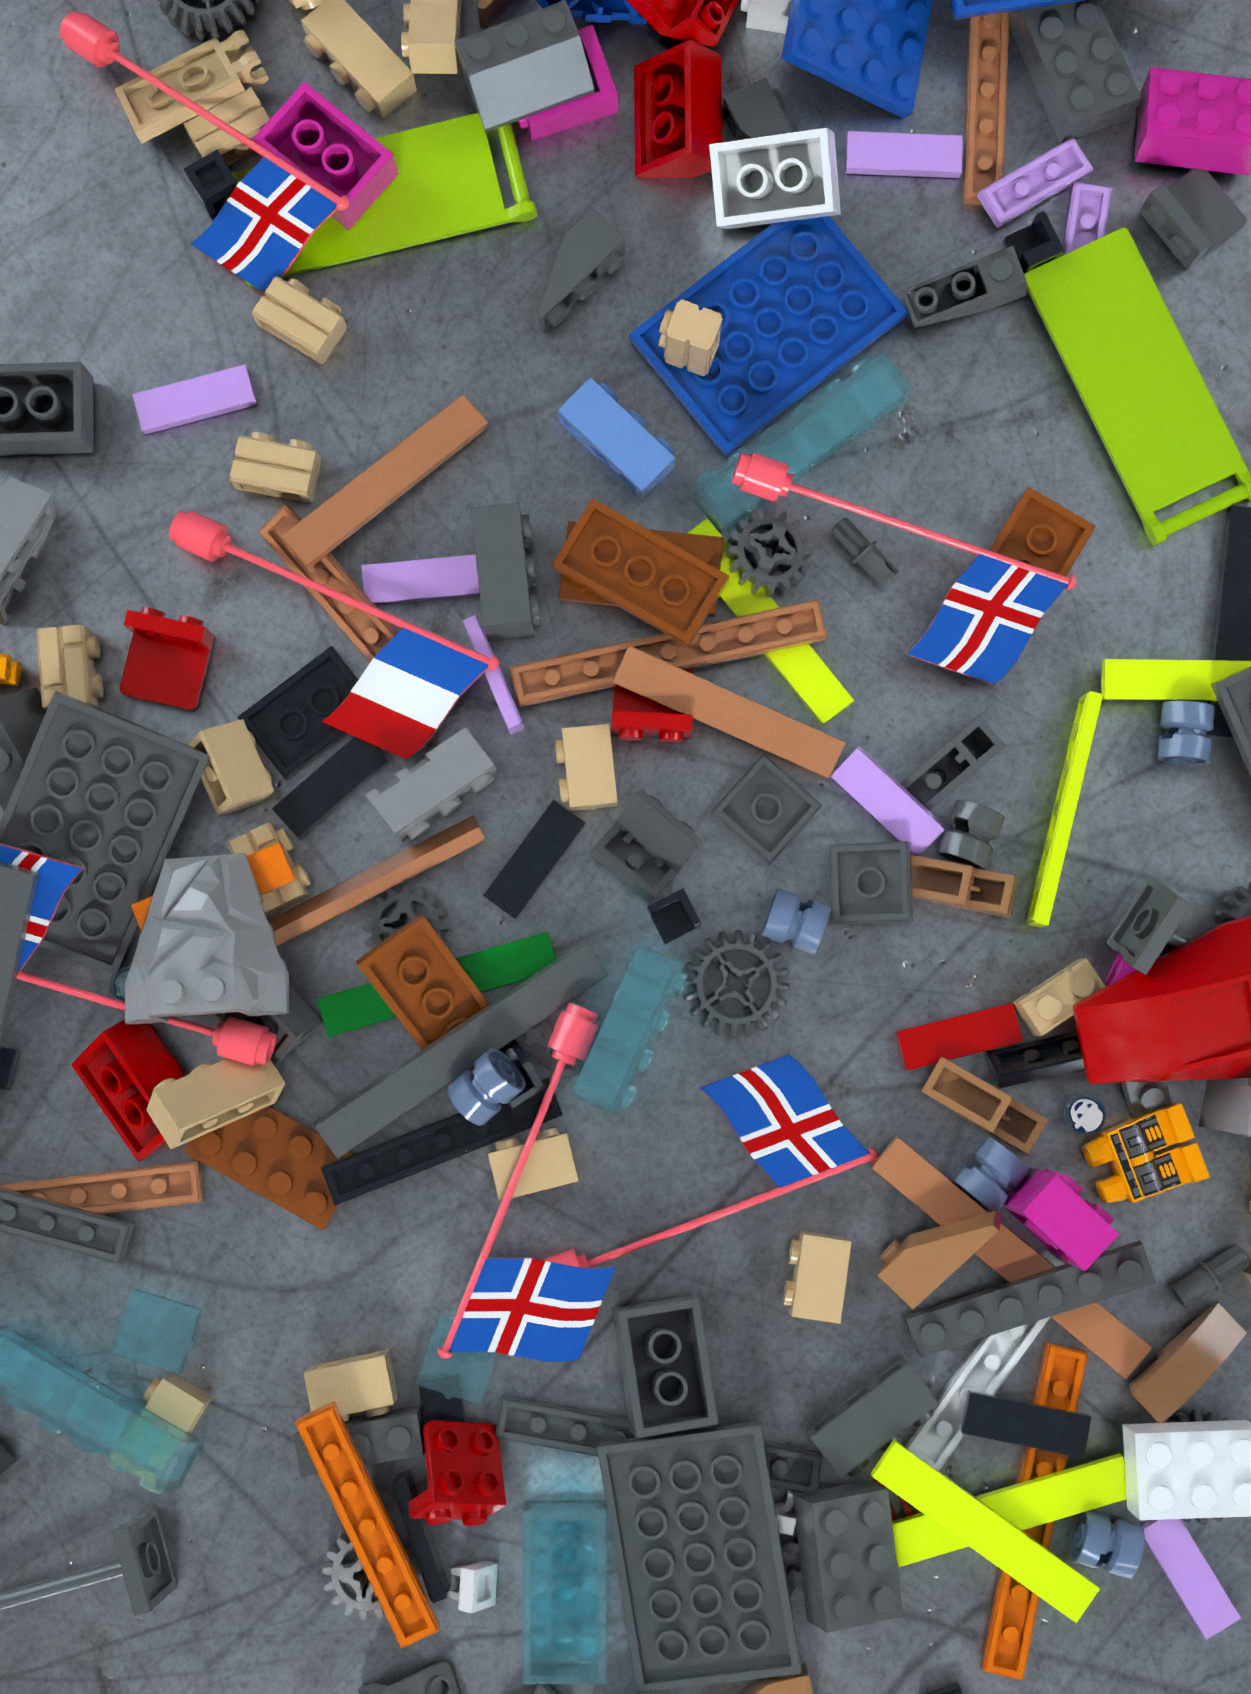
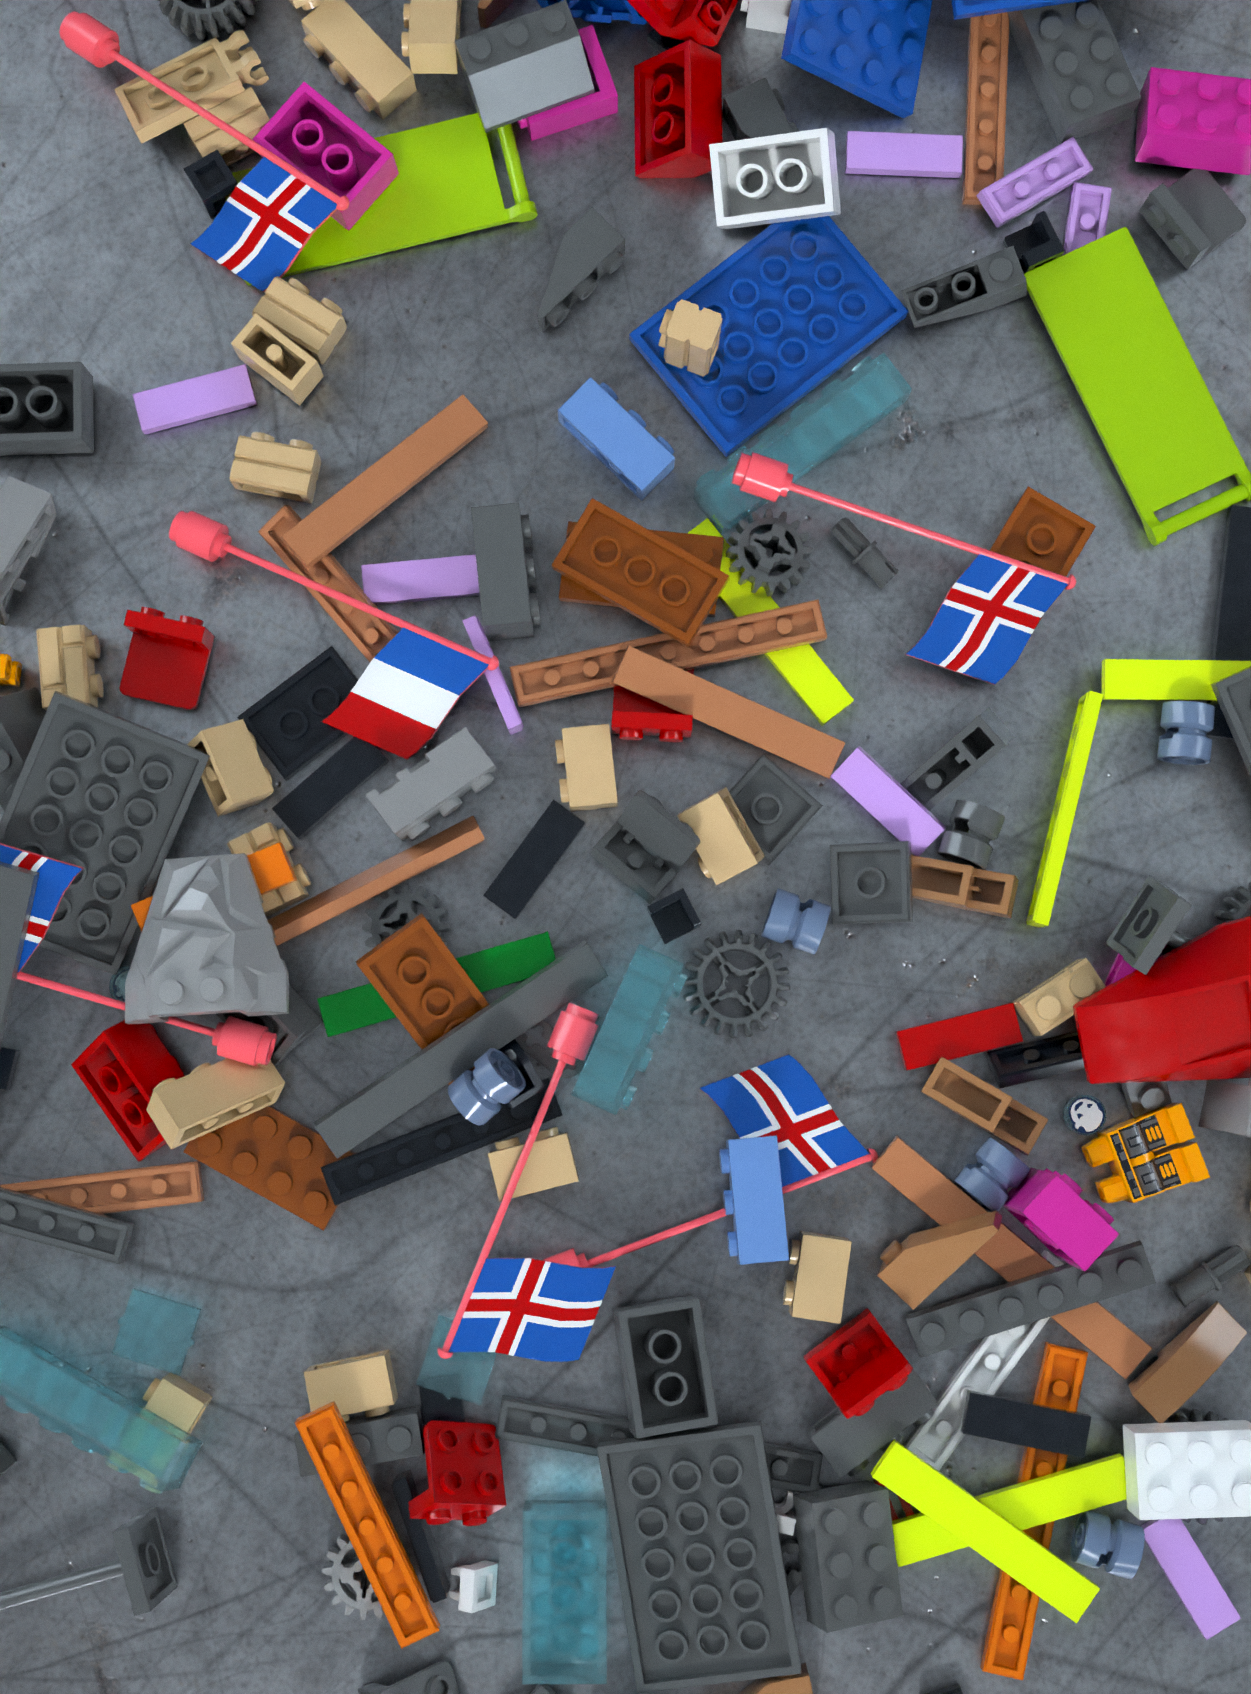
none -> tan brick [231,313,324,406]
none -> tan brick [677,787,765,886]
none -> medium blue brick [719,1136,789,1265]
none -> red bracket [803,1308,913,1419]

